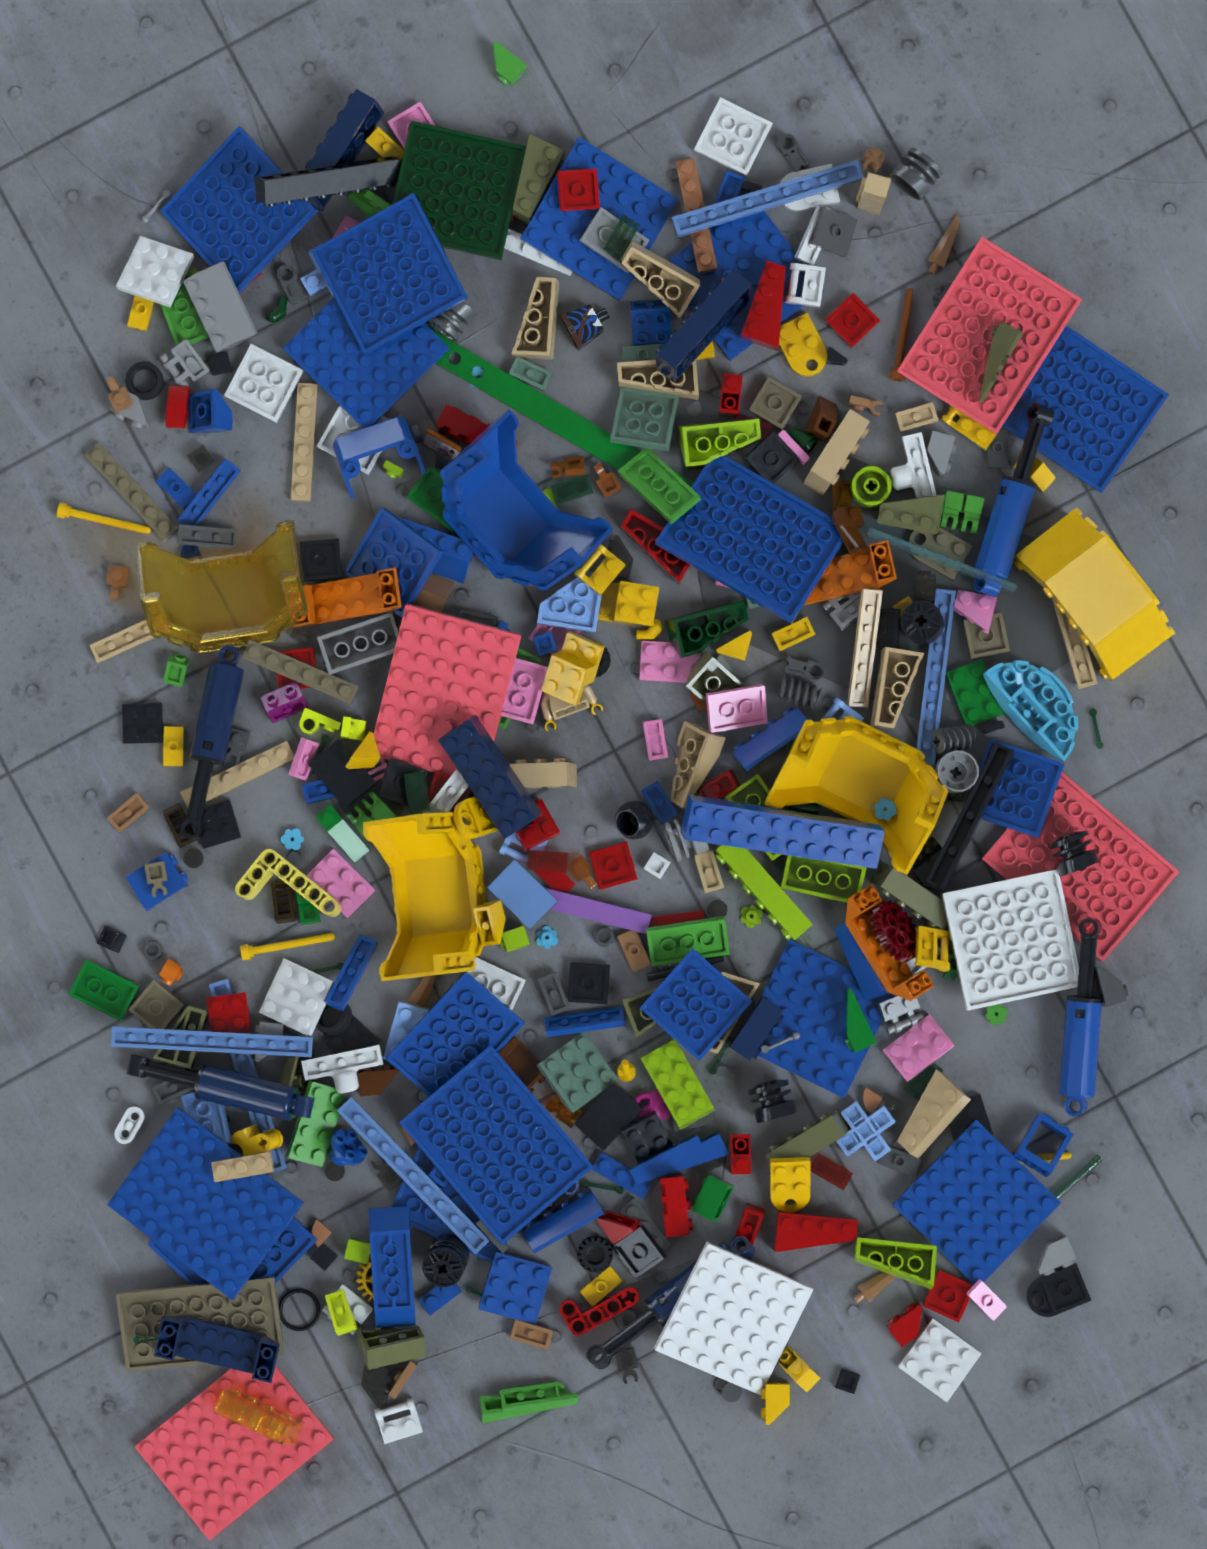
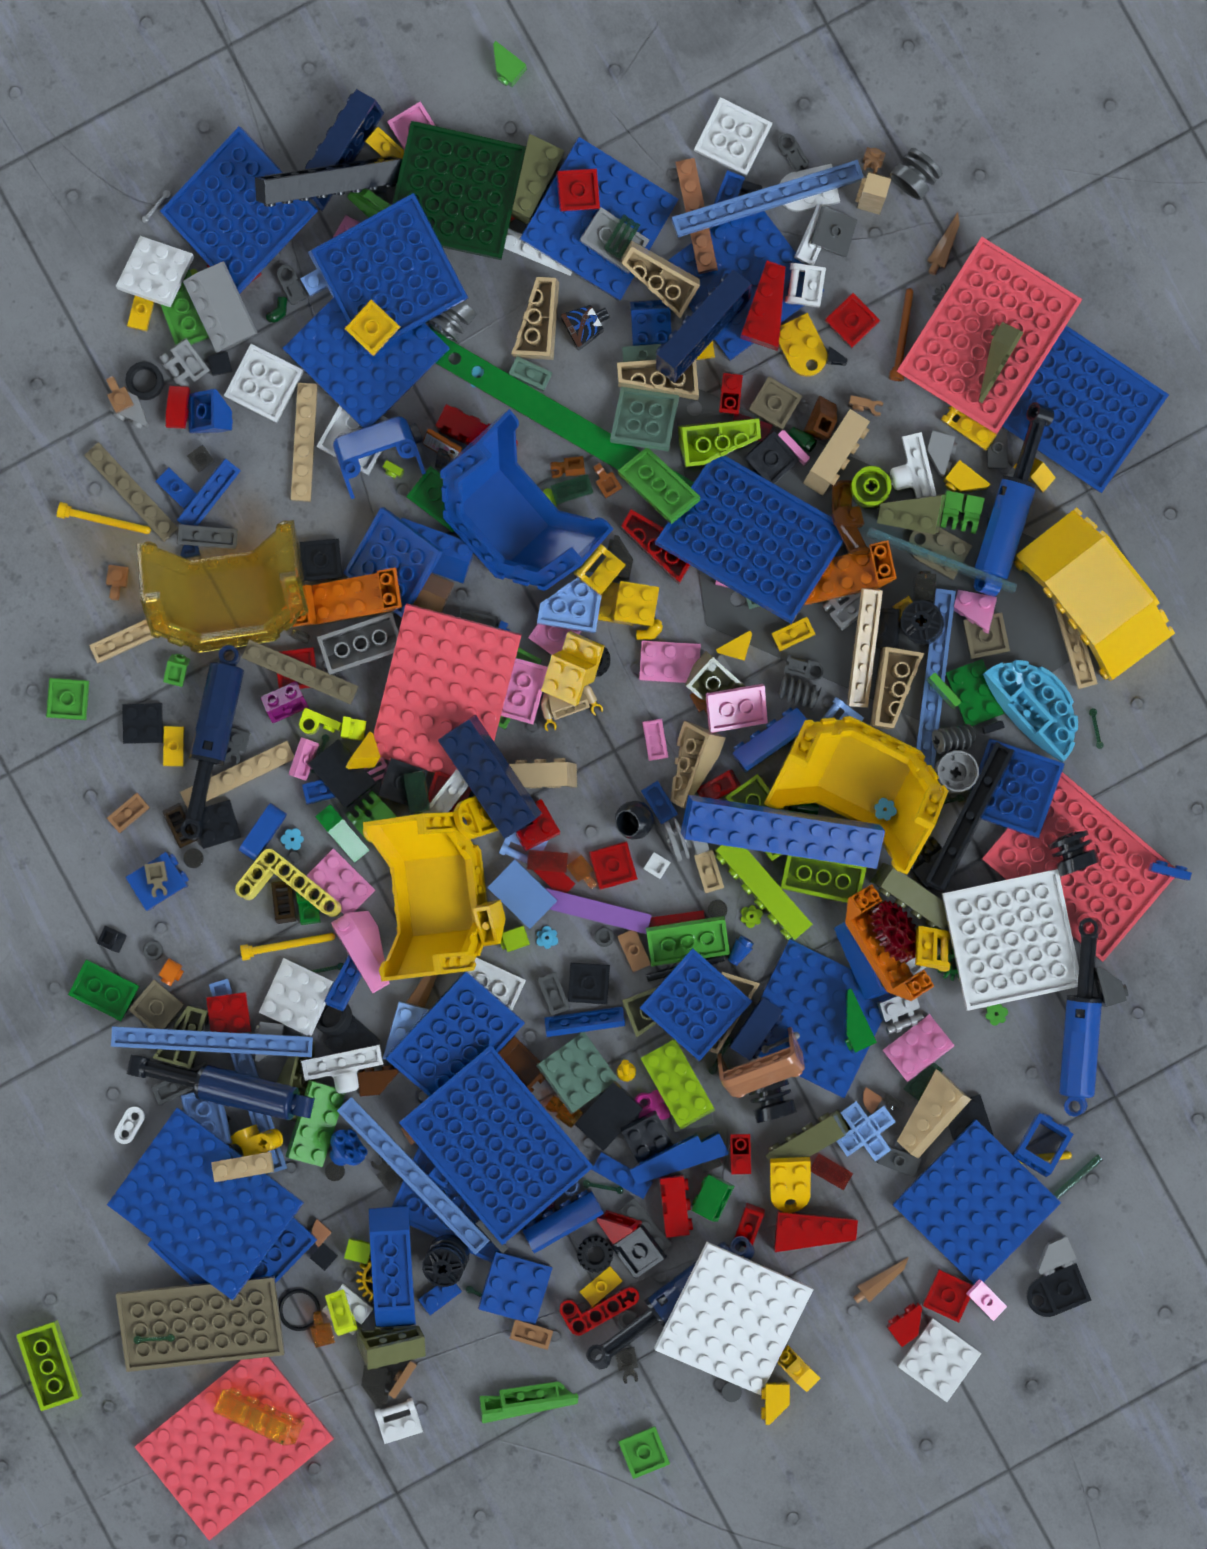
dark blue slope [154,1316,280,1383] -> none
blue plate [532,631,558,657] -> none
dark green wedge [665,600,749,658] -> none
black tile [835,1368,860,1394] -> none
lime wedge [854,1237,937,1289] -> none
tan plate [895,402,939,433] -> none
none -> lime brick [16,1320,82,1411]
none -> bright green plate [46,678,90,720]
none -> blue beam [239,803,287,861]
none -> clear orange plate [311,1310,335,1348]
none -> bright pink wedge [331,911,390,994]
none -> yellow plate [344,299,400,356]
none -> bright green plate [618,1426,670,1479]
none -> nougat windscreen [717,1027,805,1098]
none -> blue cone [728,935,754,966]
none -> bright green tile [926,673,961,709]
none -> yellow slope [943,460,990,493]
none -> blue plate [1148,860,1192,881]

